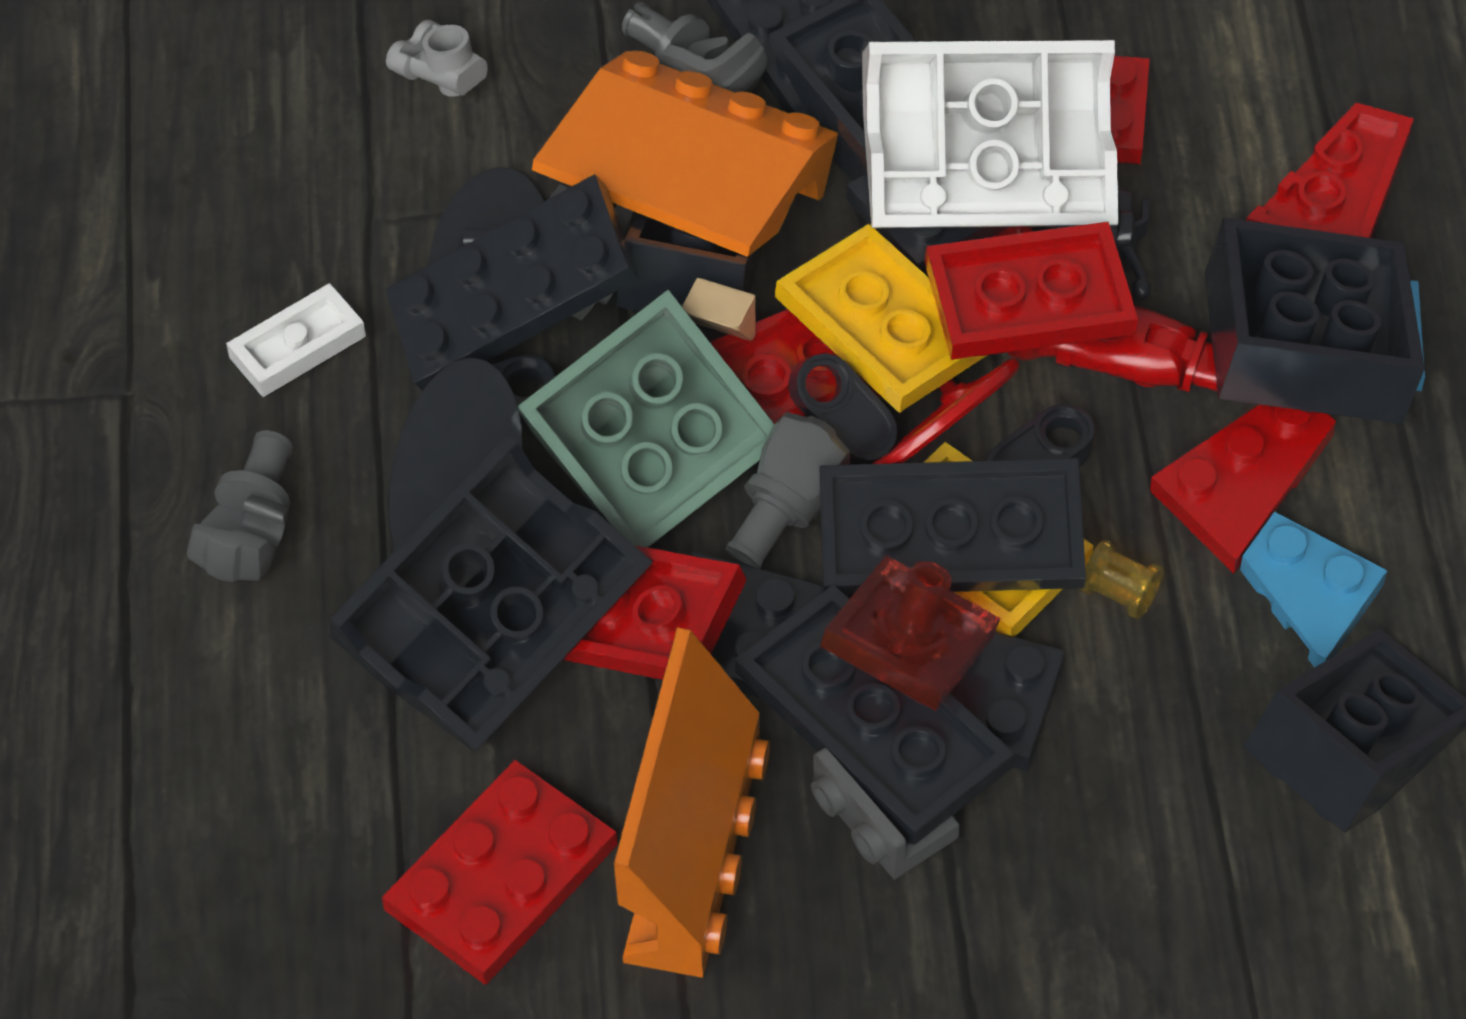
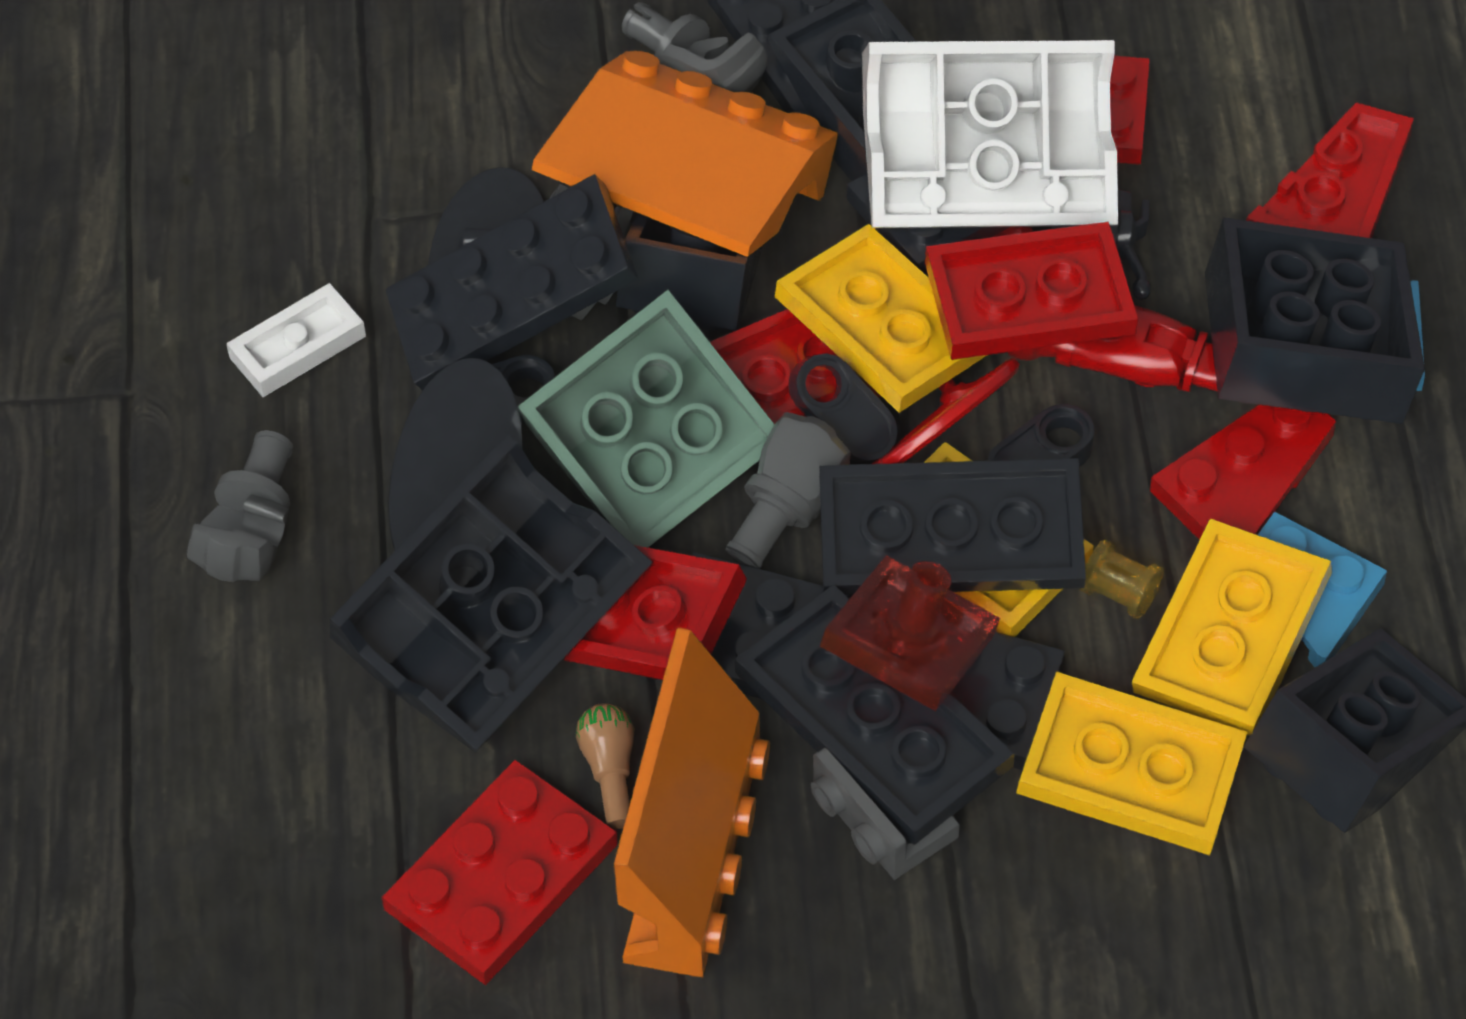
light grey plate [386,20,488,96] -> none
tan slope [682,278,755,341] -> none
none -> medium nougat piece [576,703,635,829]
none -> yellow plate [1016,672,1247,855]
none -> yellow plate [1132,519,1332,736]

